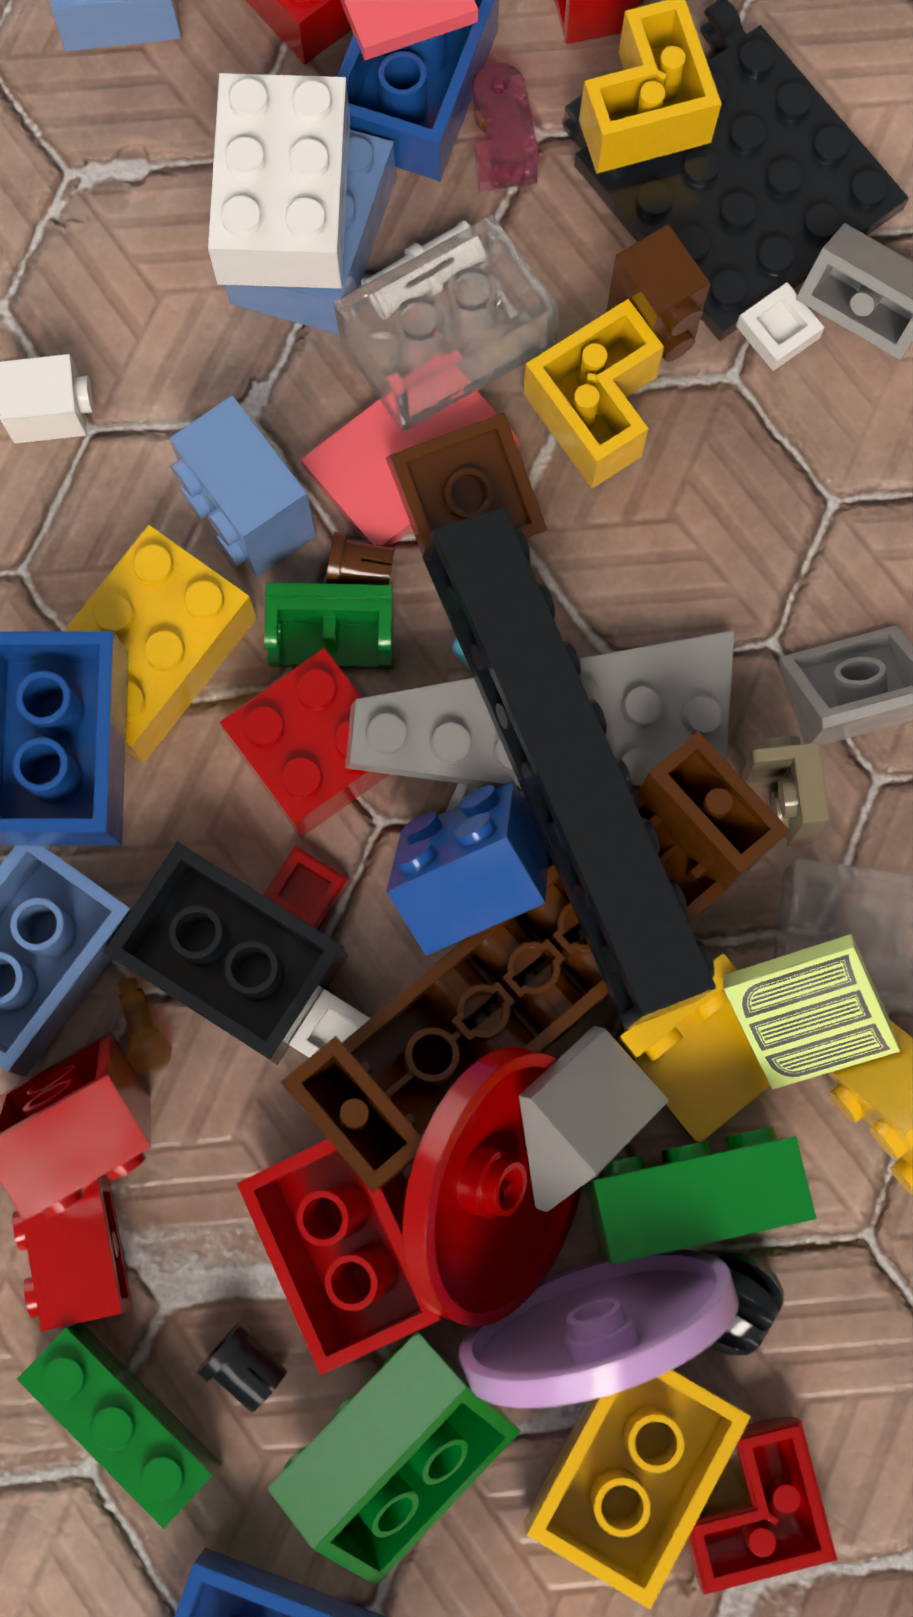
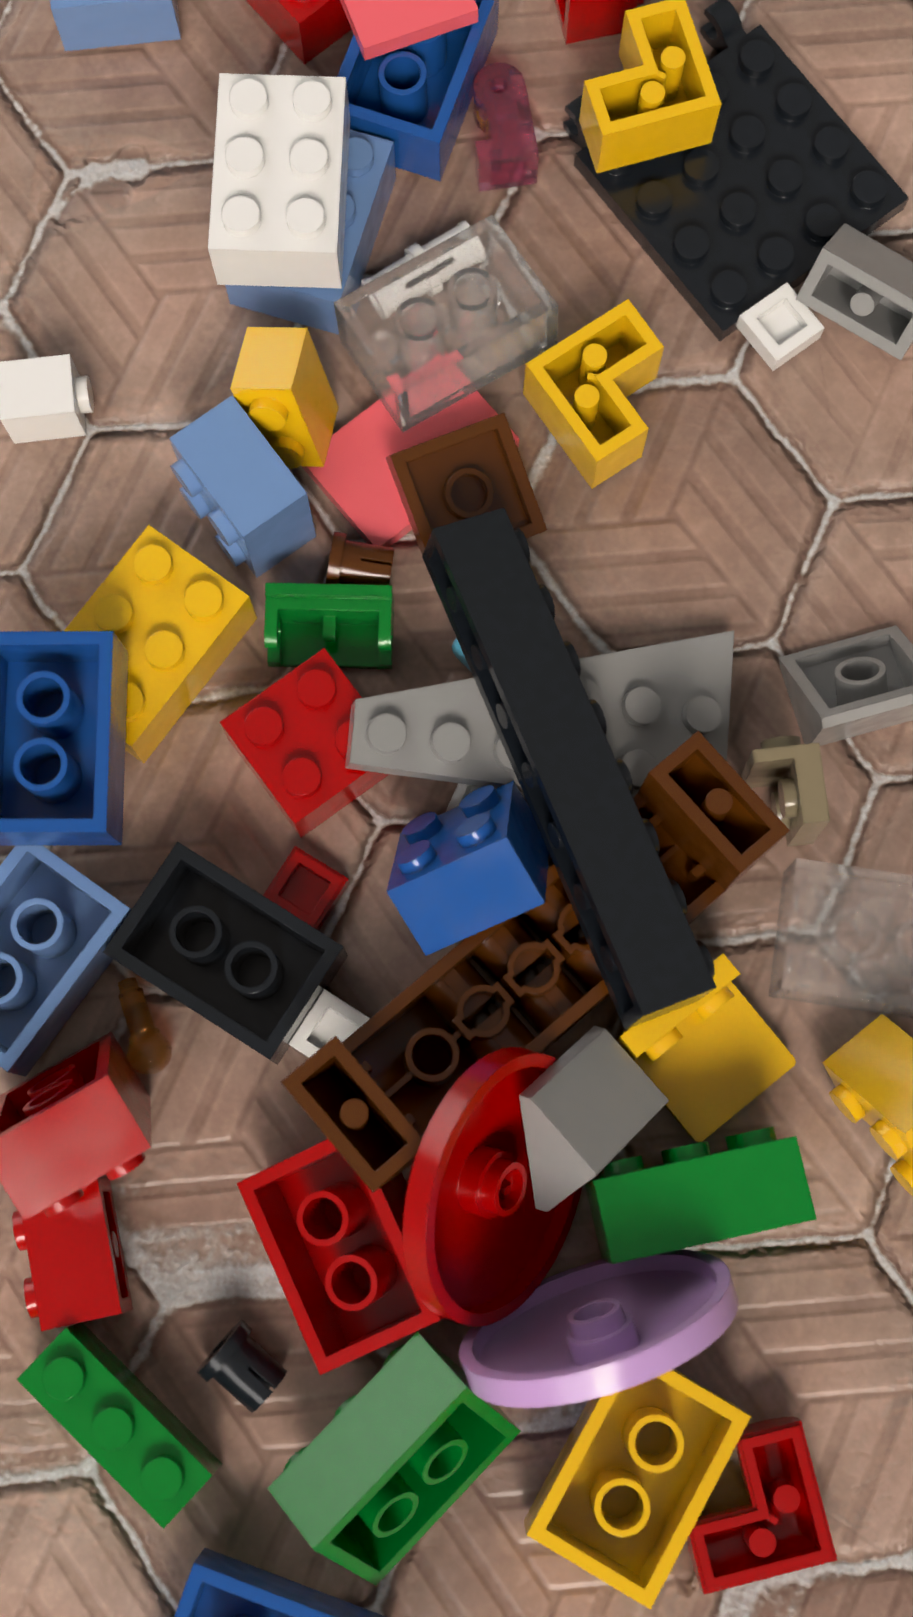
reddish brown brick [606,224,710,362] -> none
black piece [709,1253,784,1355] -> none
yellowish green tile [723,934,900,1090] -> none
none -> yellow brick [230,327,339,469]

